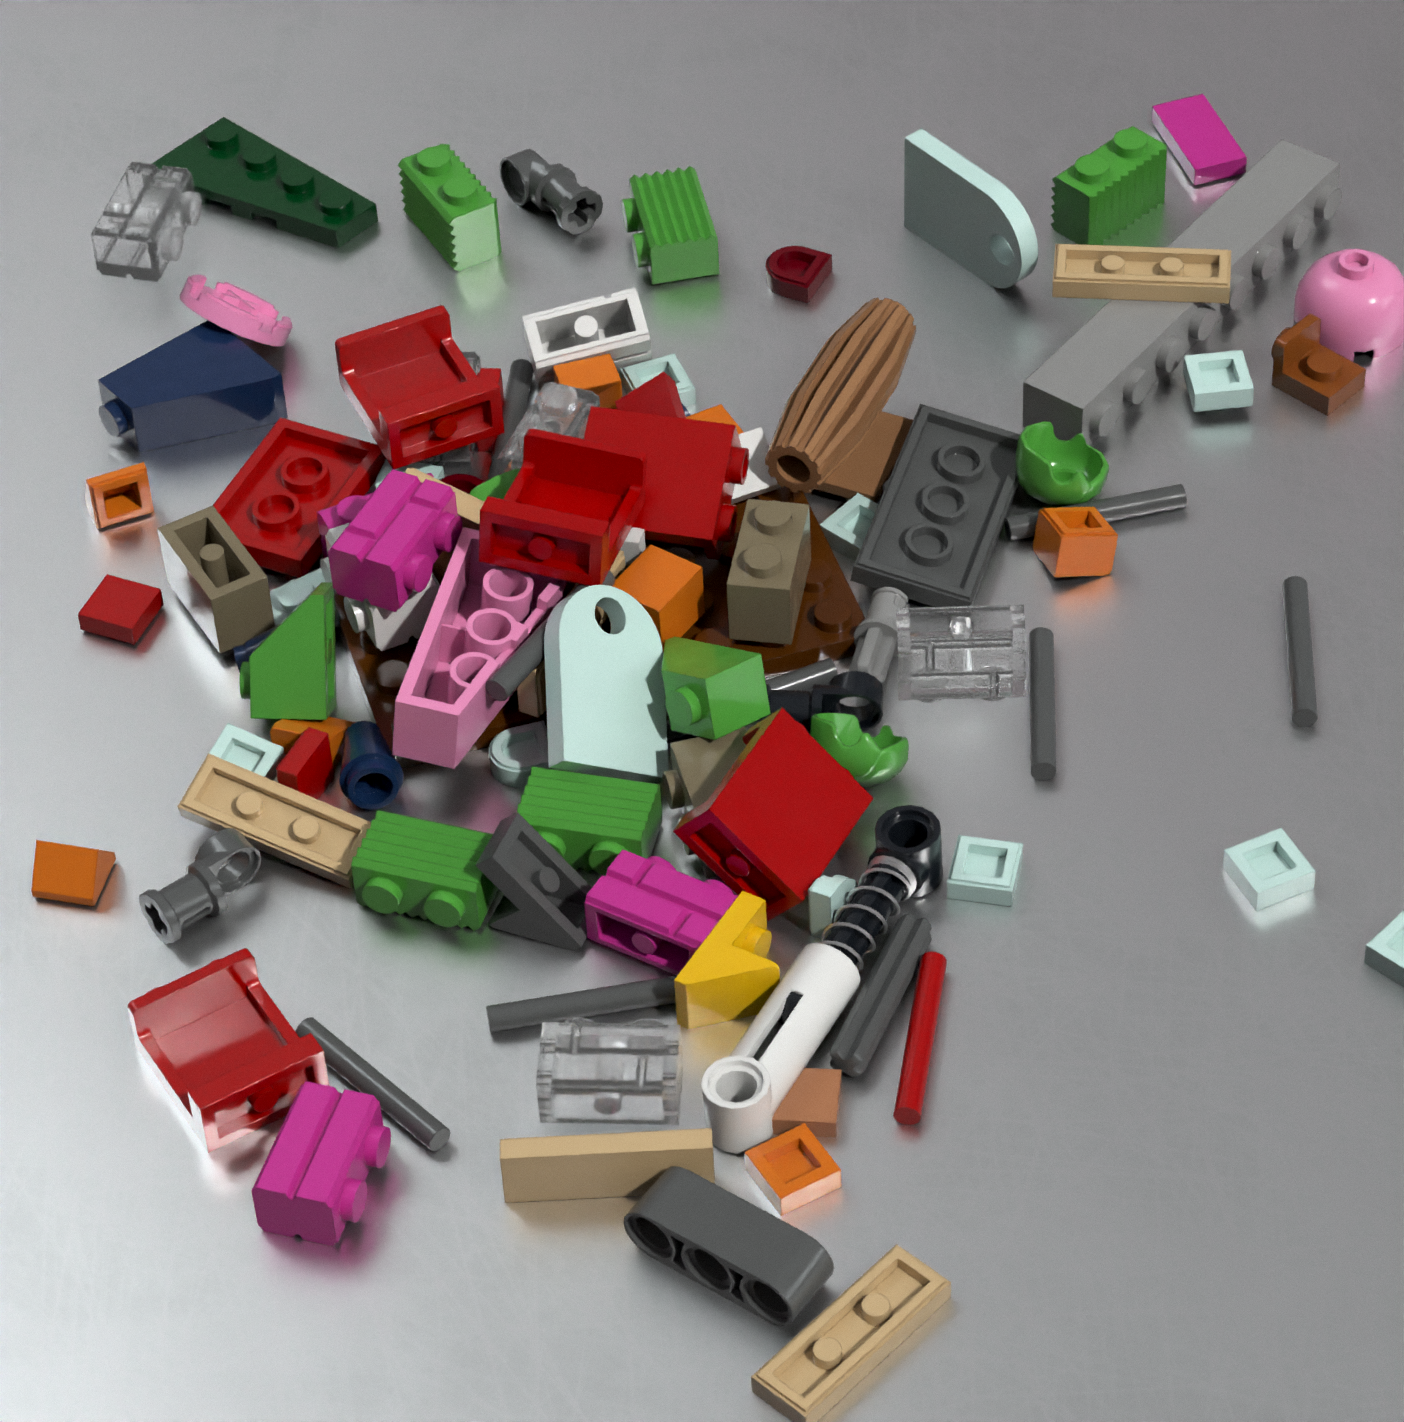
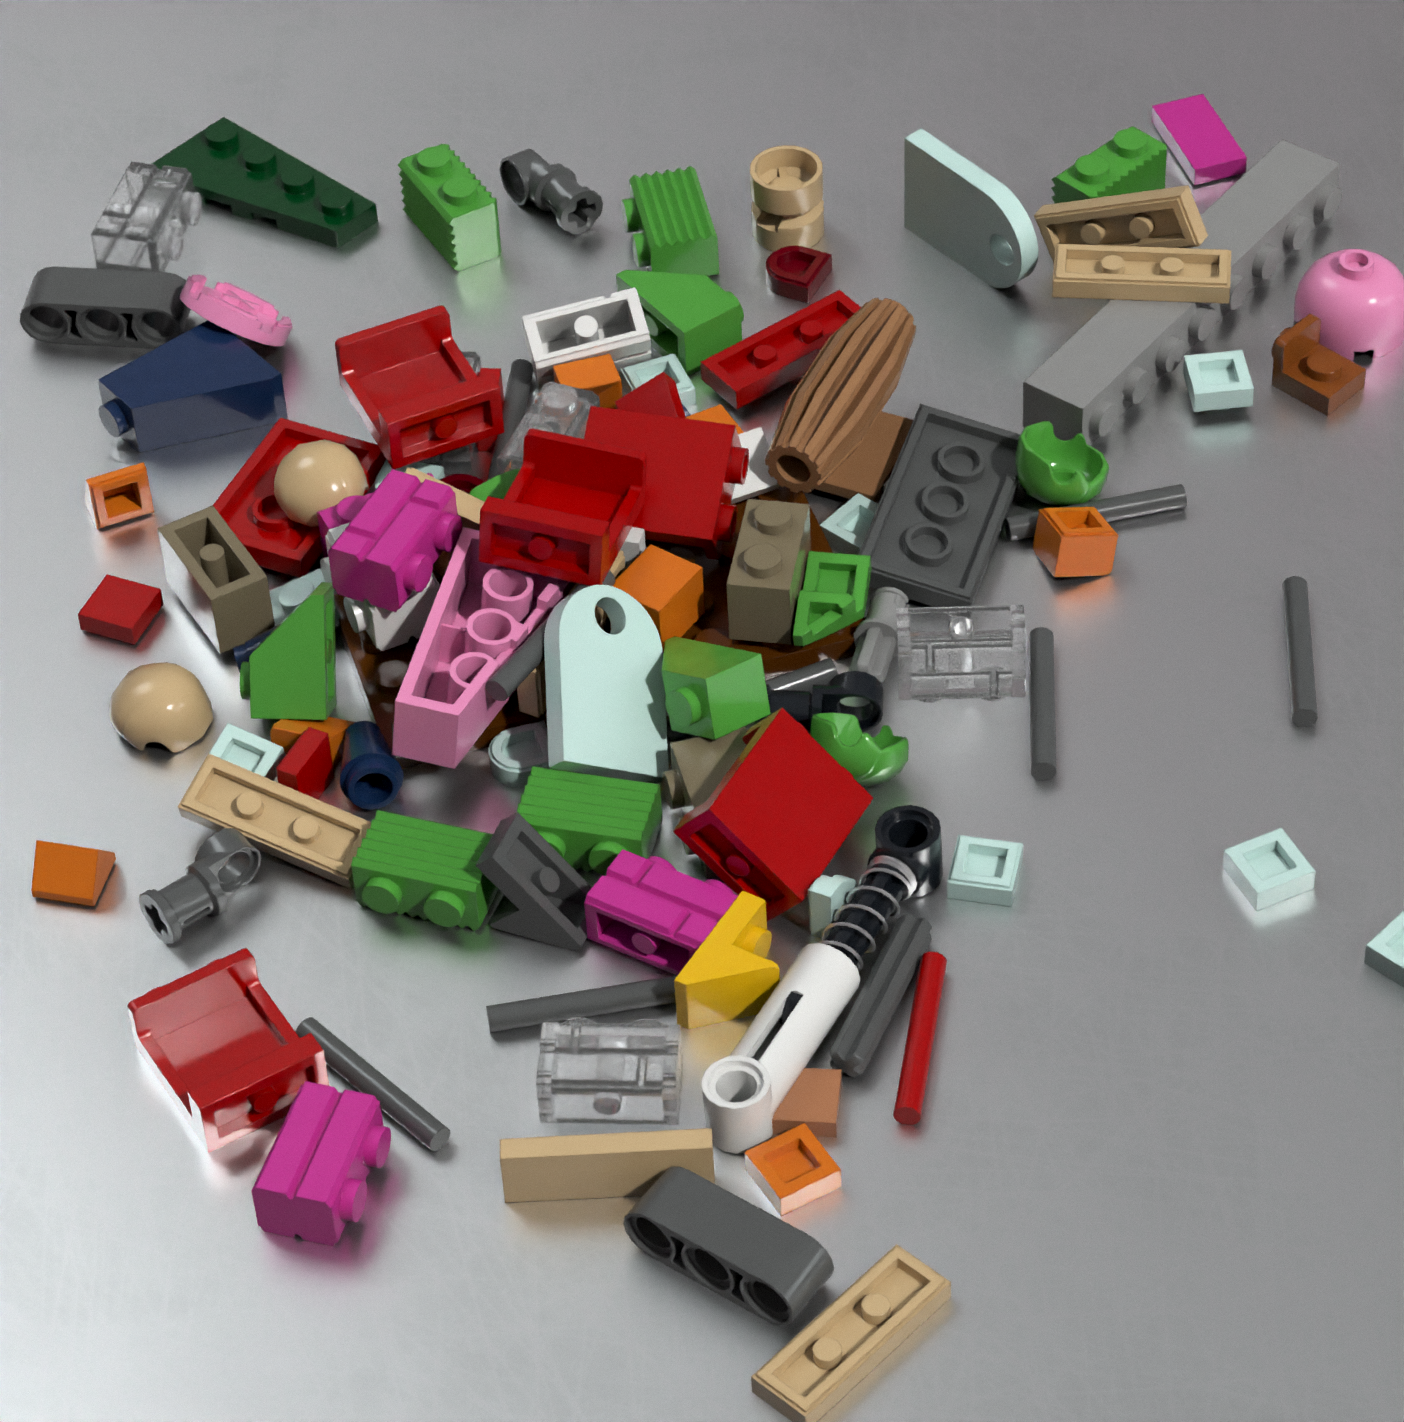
none -> dark grey beam [20,266,191,348]
none -> tan hair [109,662,213,753]
none -> tan hair [274,439,369,528]
none -> bright green slope [616,270,744,376]
none -> red plate [701,290,861,409]
none -> tan wheel [750,145,824,251]
none -> bright green slope [793,551,872,646]
none -> tan tile [1034,185,1208,263]

